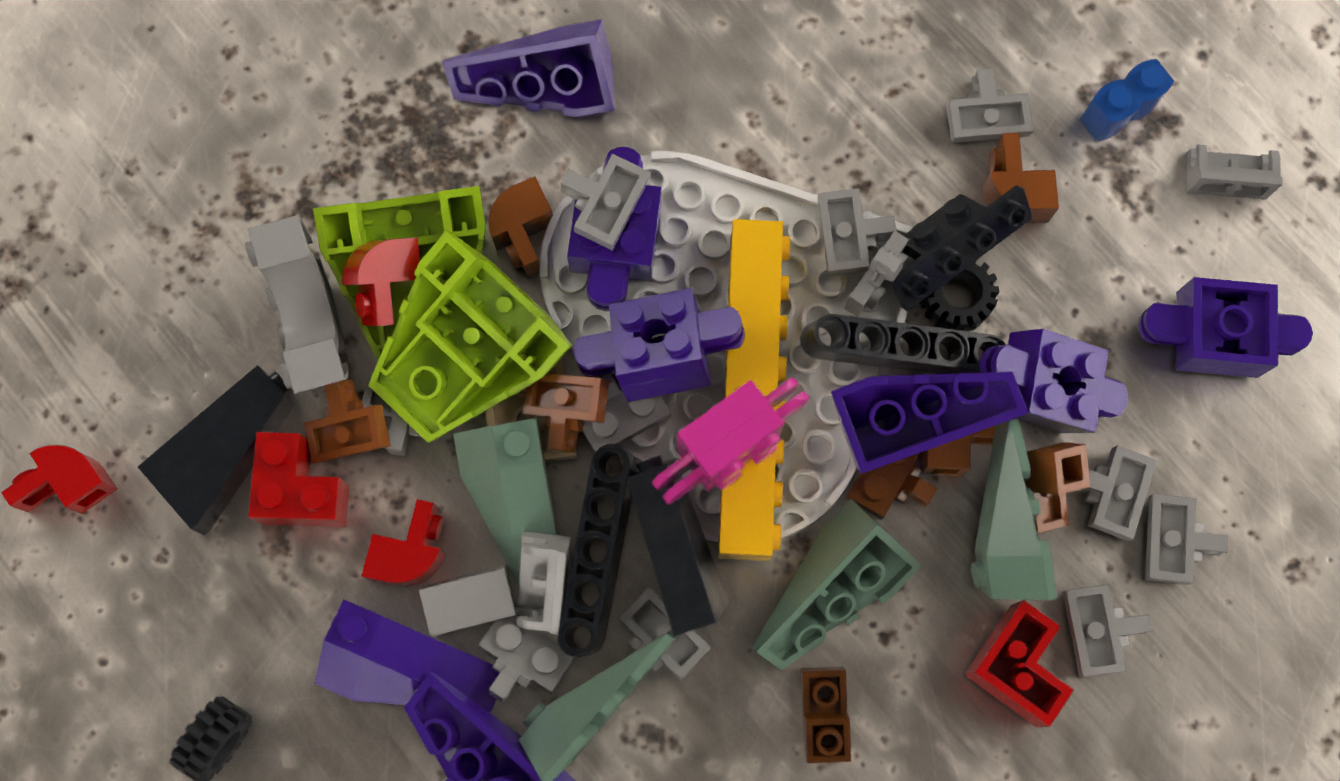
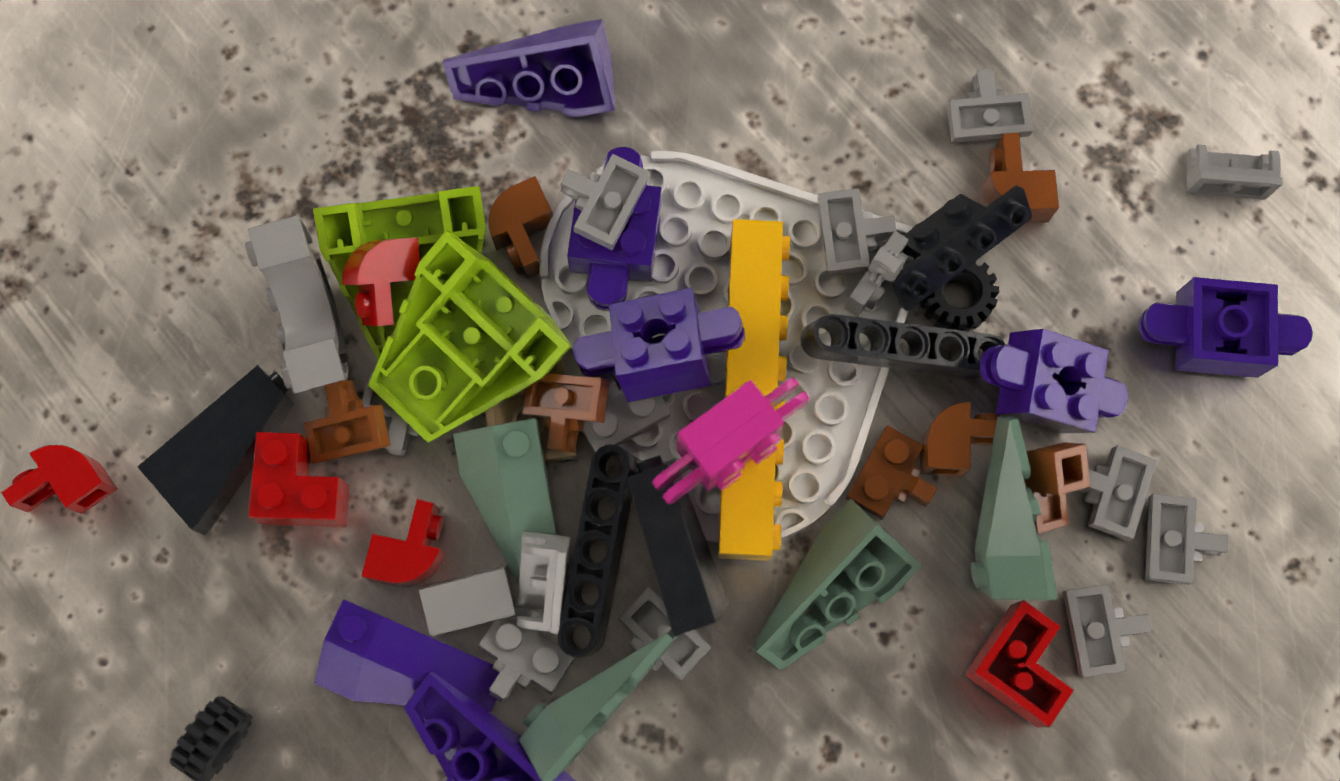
reddish brown slope [801,667,851,763] -> none
dark purple wedge [831,372,1028,474] -> none
blue brick [1080,59,1174,141] -> none

